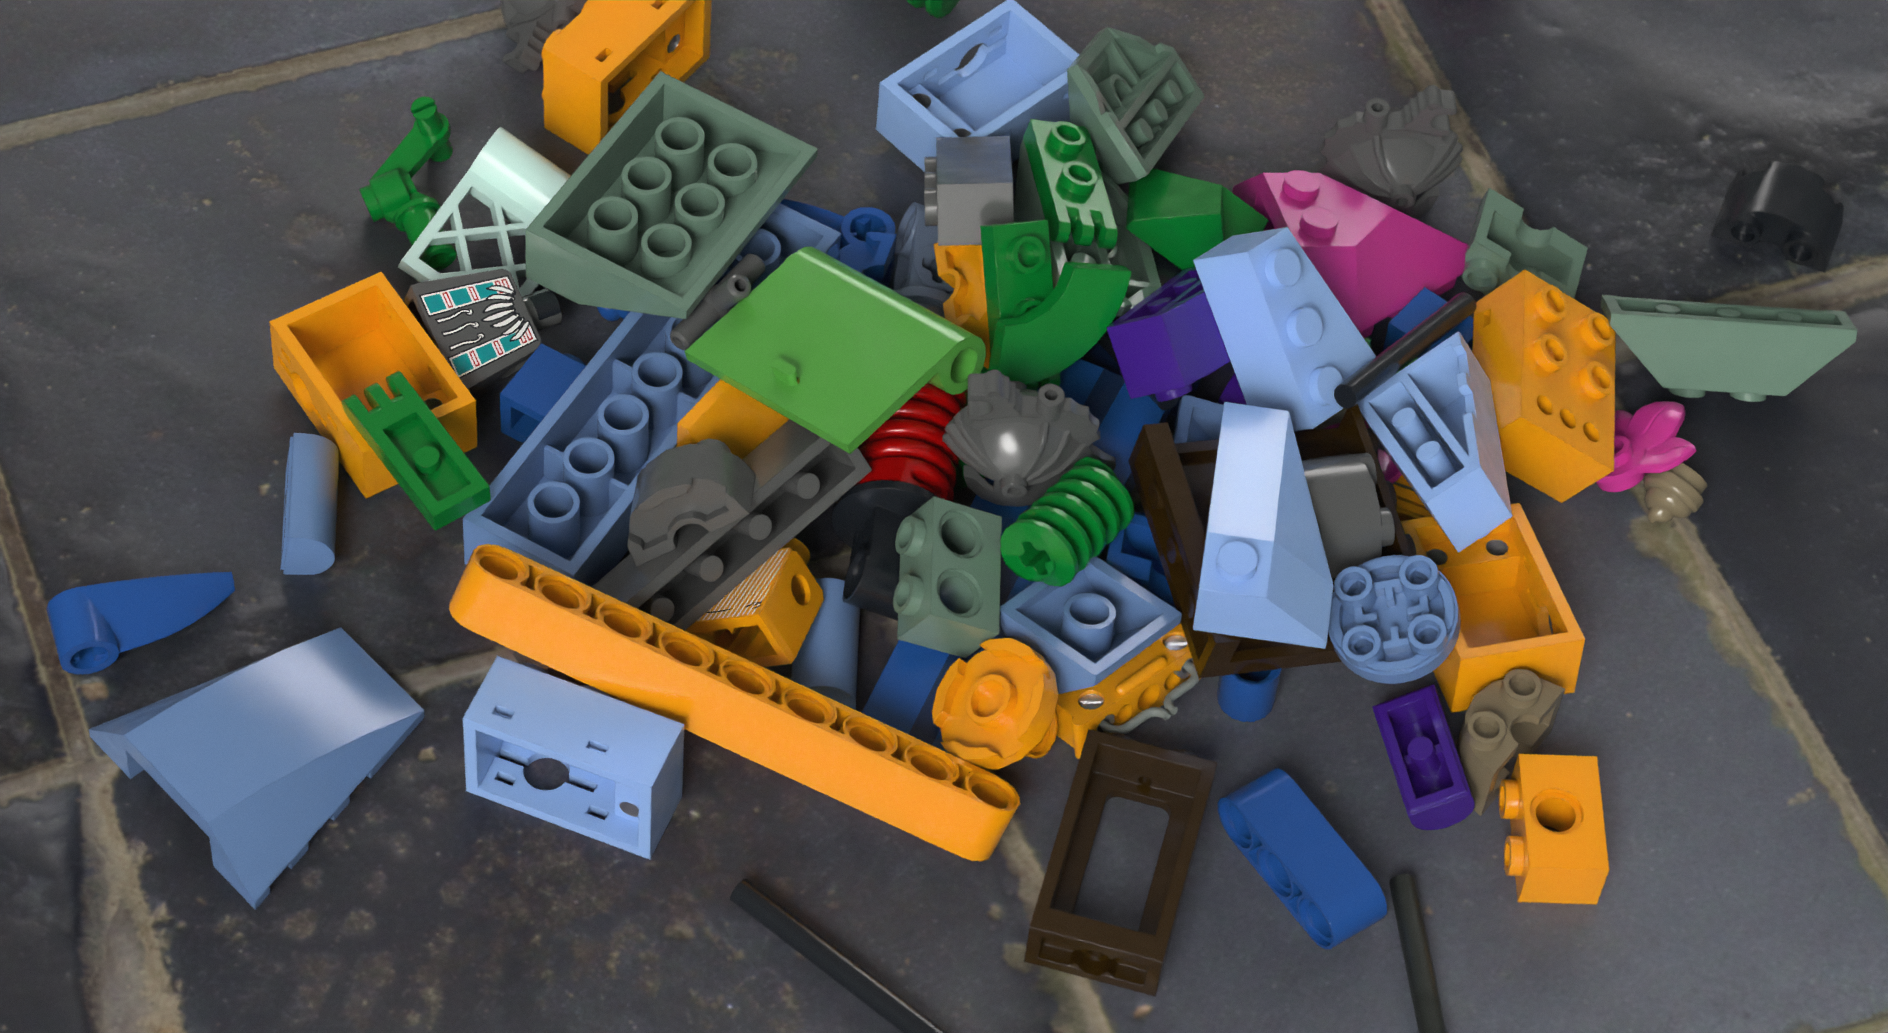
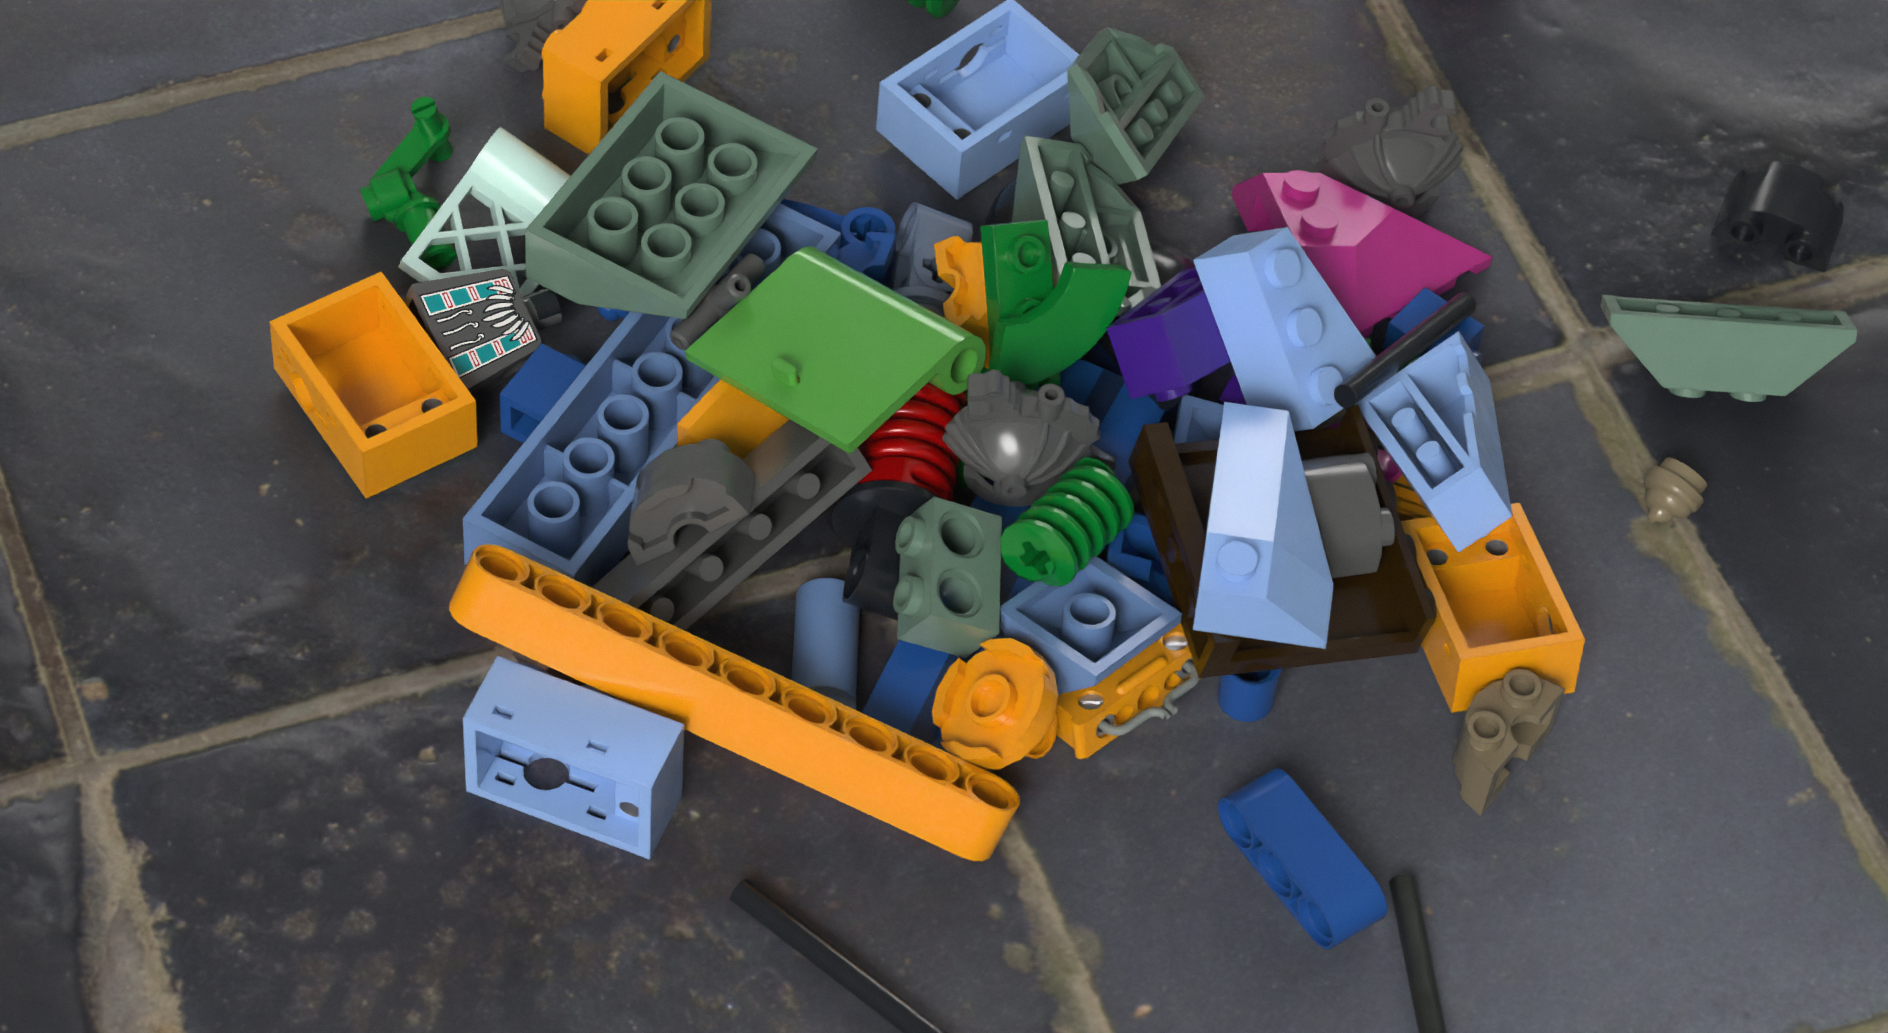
blue piece [46,572,235,675] -> none
medium blue wedge [88,628,425,910] -> none
medium blue brick [280,433,339,575] -> none
green hinge [342,371,491,531] -> none
light orange torso [685,538,824,667] -> none
dark grey brick [924,136,1014,246] -> none
green hinge [1023,119,1118,250] -> none
dark brown piece [1024,729,1218,997] -> none
green slope [1125,168,1269,270] -> none
medium blue tile [1328,555,1461,684] -> none
dark purple brick [1372,684,1475,830] -> none
sand green cylinder [1463,188,1588,299] -> none
light orange piece [1472,269,1616,503] -> none
light orange brick [1499,754,1609,905] -> none
dark pink plate [1597,401,1696,492] -> none

